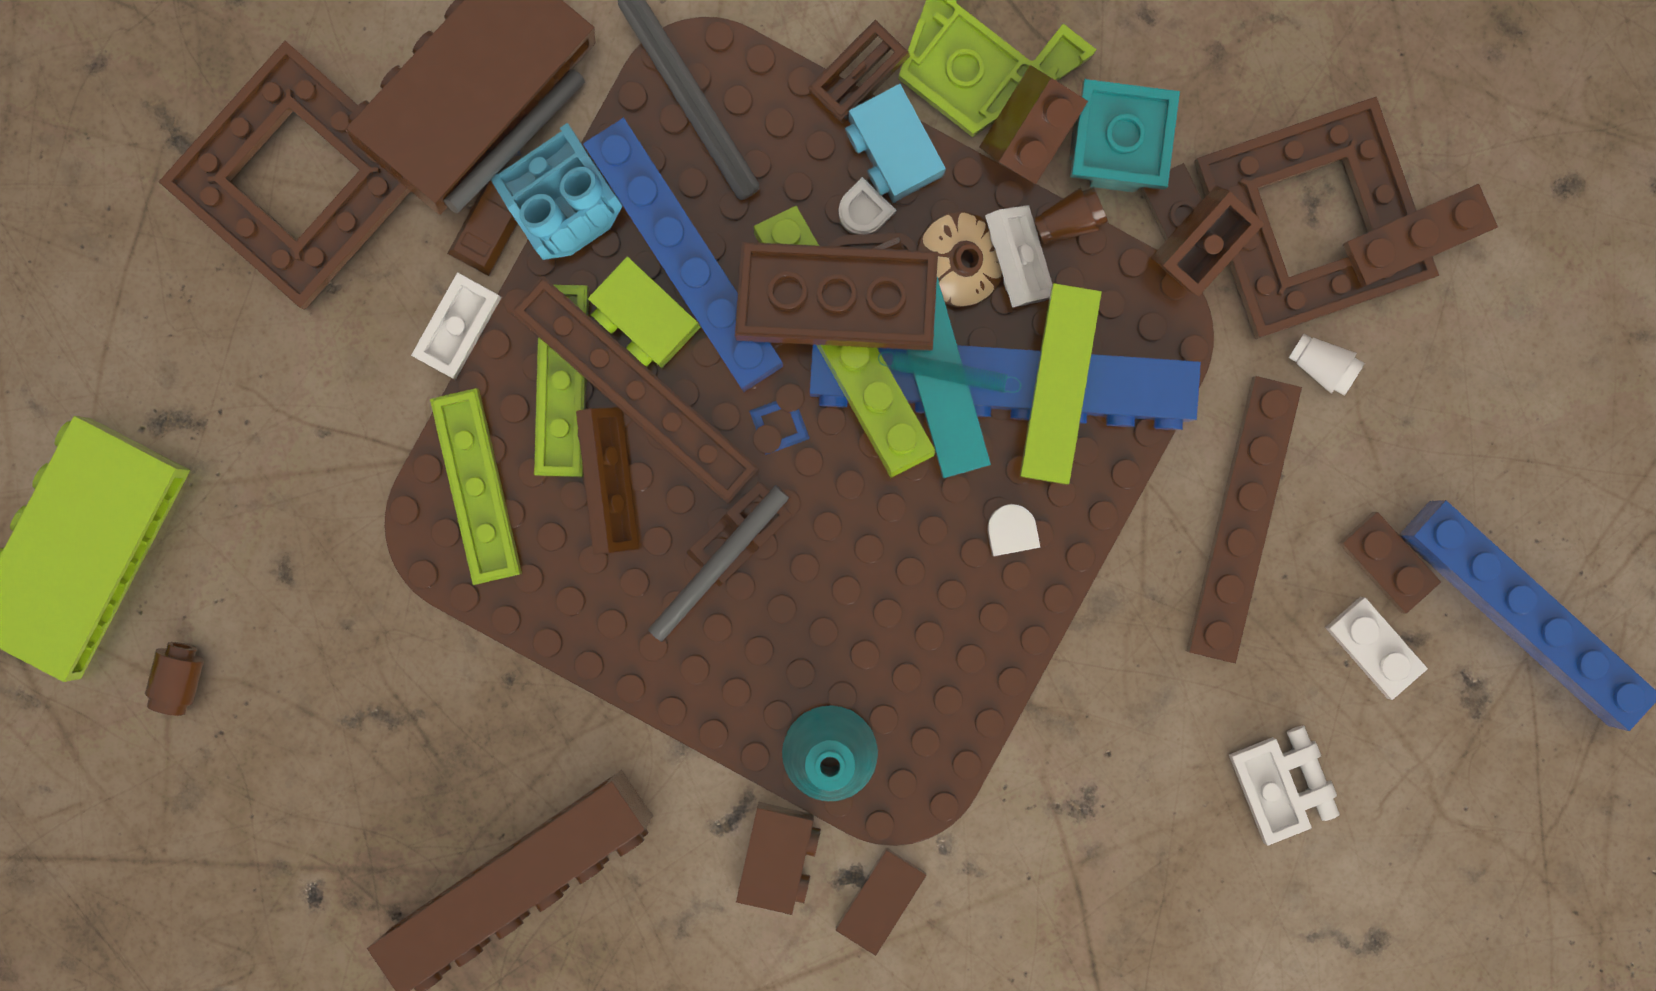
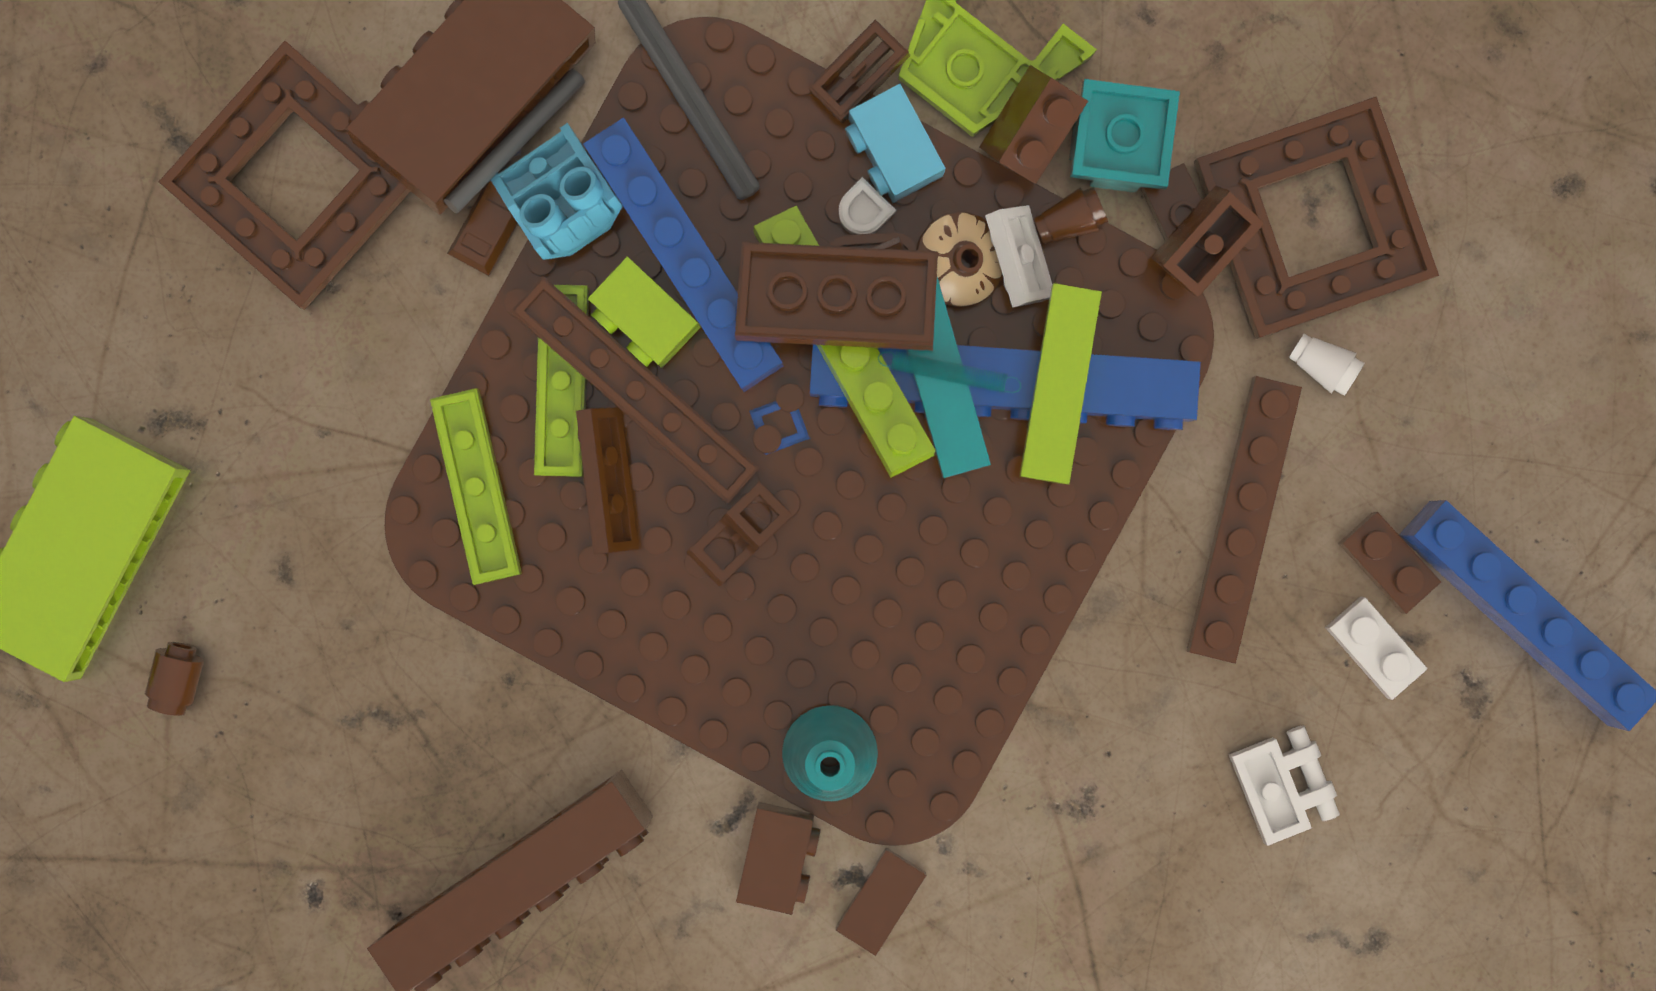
white plate [411,272,502,380] -> none
dark grey bar [648,485,790,642] -> none
white tile [987,504,1040,556] -> none
reddish brown plate [1343,184,1498,287] -> none

